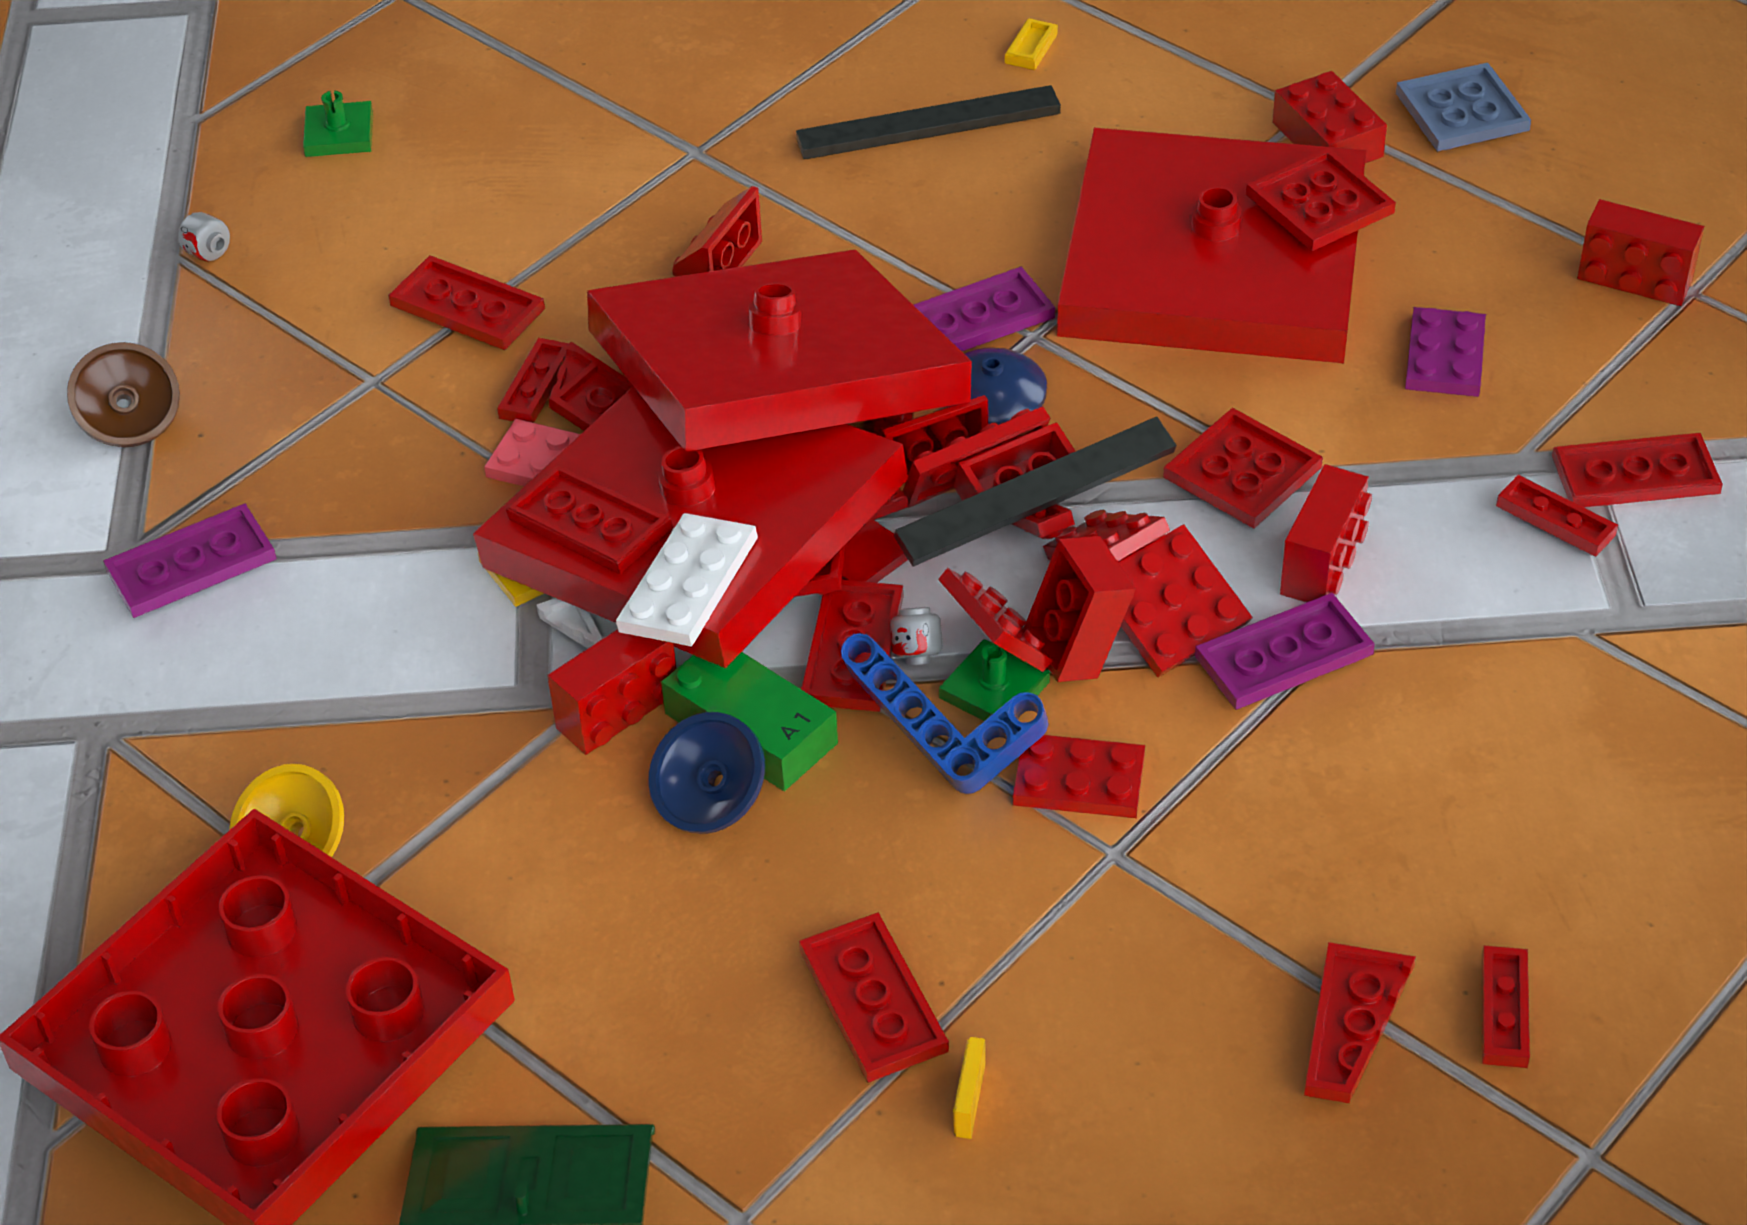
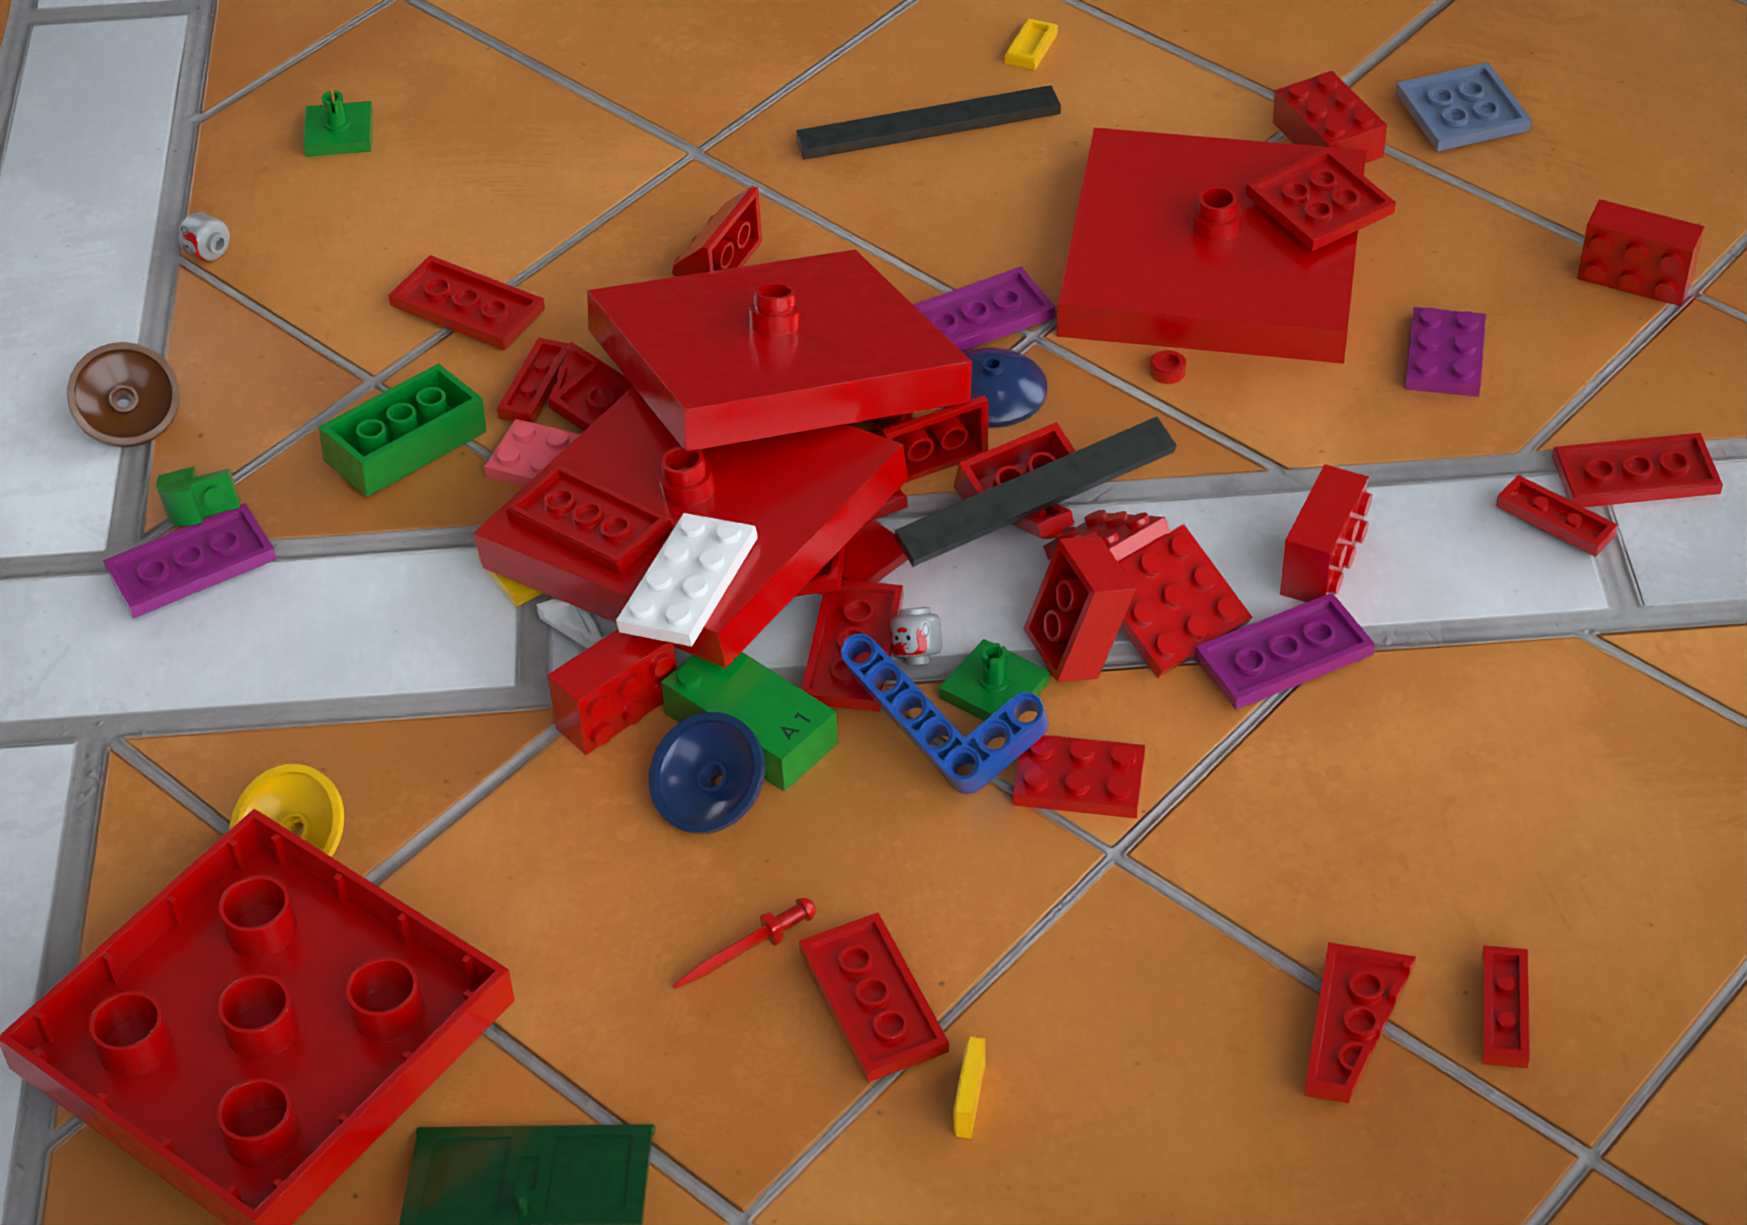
red plate [903,406,1051,508] -> none
red plate [938,567,1053,672] -> none
red plate [1163,407,1323,529] -> none
none -> green brick [156,466,241,526]
none -> green brick [318,363,486,497]
none -> red sword [673,898,816,989]
none -> red tile [1150,350,1186,384]

